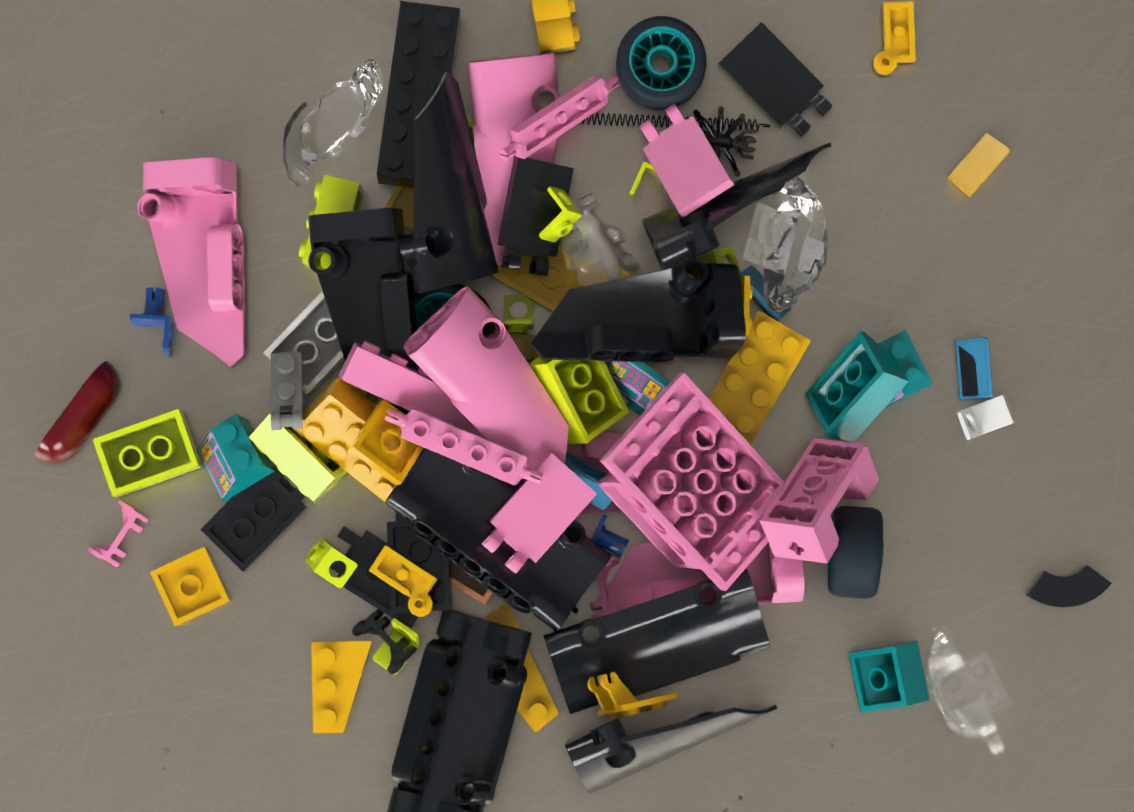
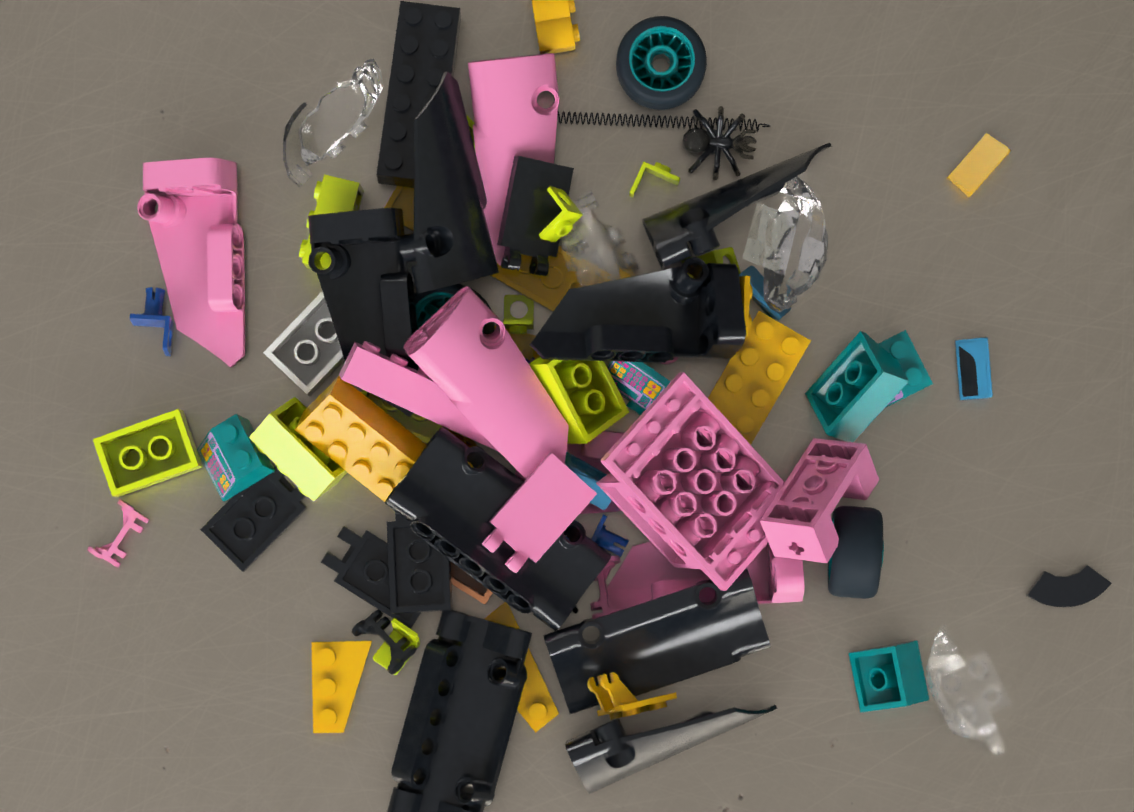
dark red brick [35,361,119,463] -> none
yellow tile [150,546,231,627] -> none
light grey plate [270,351,303,431] -> none
neon yellow bracket [305,537,357,588] -> none
yellow tile [349,399,424,486] -> none
yellow hinge [369,545,437,617] -> none
bright pink plate [385,408,544,486] -> none
bright pink plate [499,75,620,161] -> none
bright pink tile [639,104,734,218] -> none
black tile [718,22,832,137] -> none
yellow hinge [873,1,916,75] -> none
white bracket [957,394,1015,440] -> none

